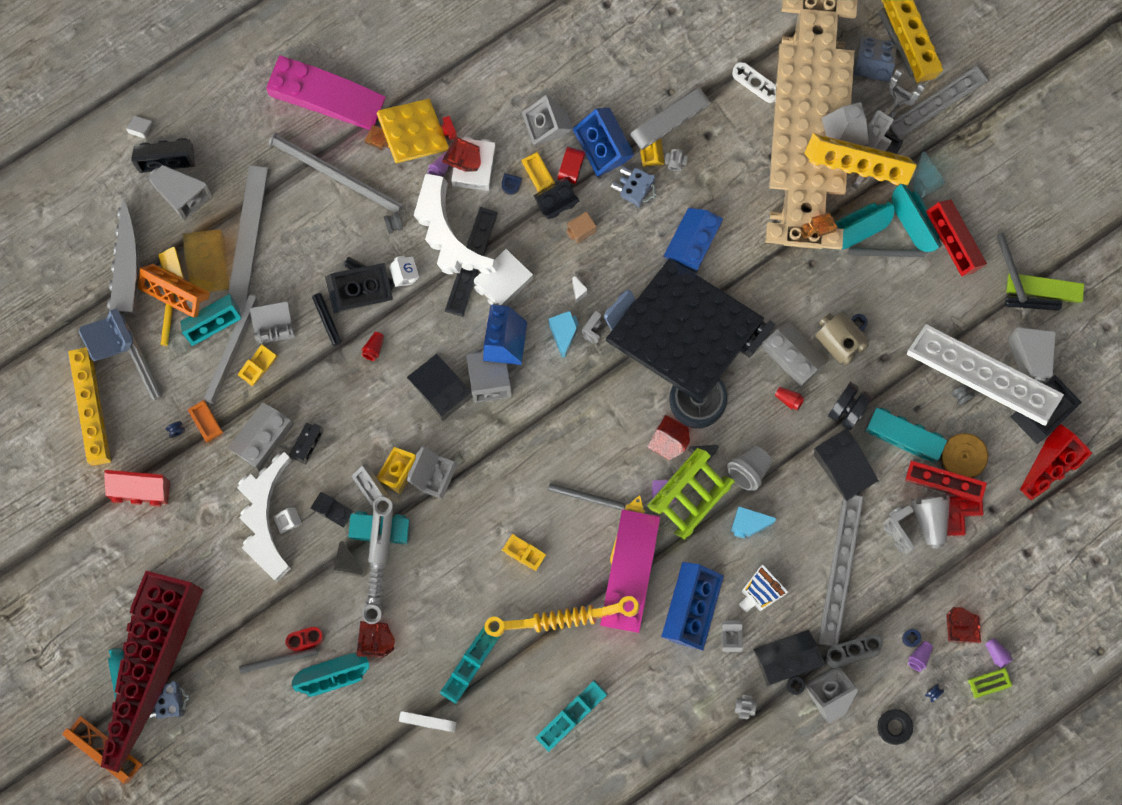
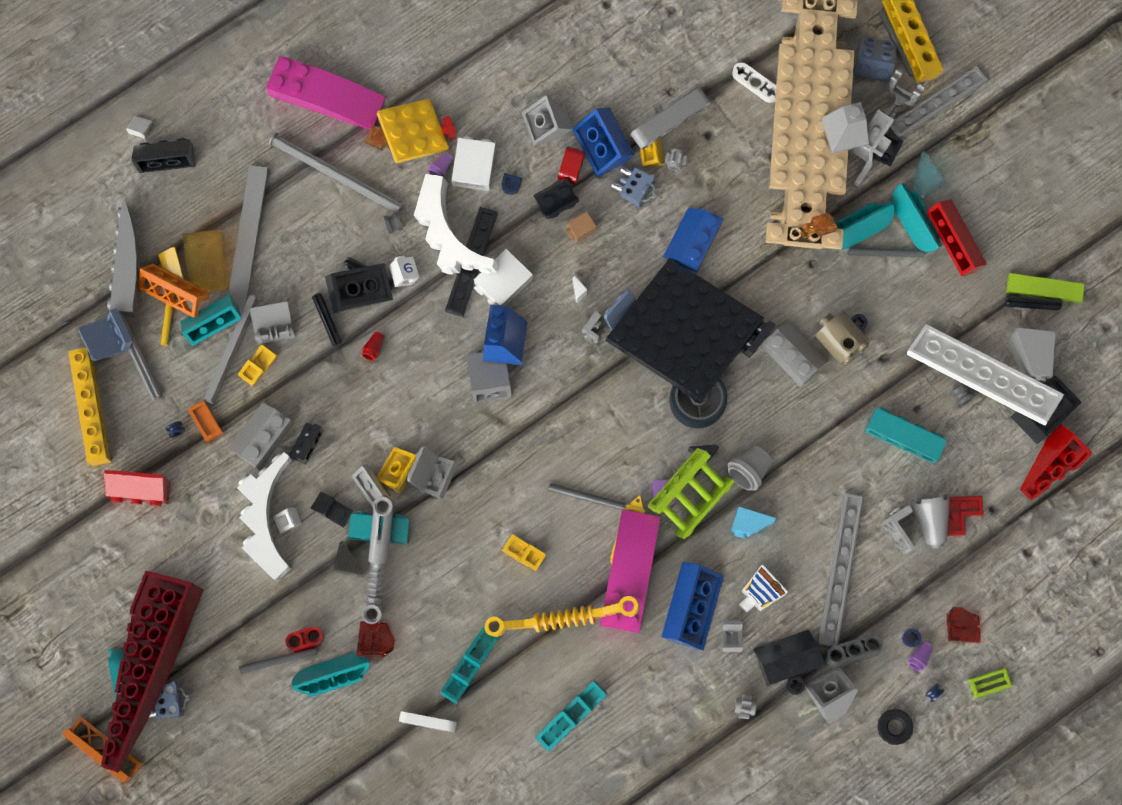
light grey slope [148,165,213,221] -> none
black slope [407,354,472,421] -> none
clear red slope [442,137,481,172] -> none
yellow tile [521,152,555,192] -> none
medium azure slope [548,311,579,358] -> none
clear red slope [647,415,690,461] -> none
red cone [775,386,805,411] -> none
yellow brick [804,133,917,185] -> none
black slope [814,428,879,501] -> none
black wheel [828,381,873,431] -> none
red brick [905,461,987,503] -> none
pearl gold wheel [941,433,988,478] -> none
medium lavender cone [985,638,1013,668] -> none
dark grey bar [997,233,1027,302] -> none

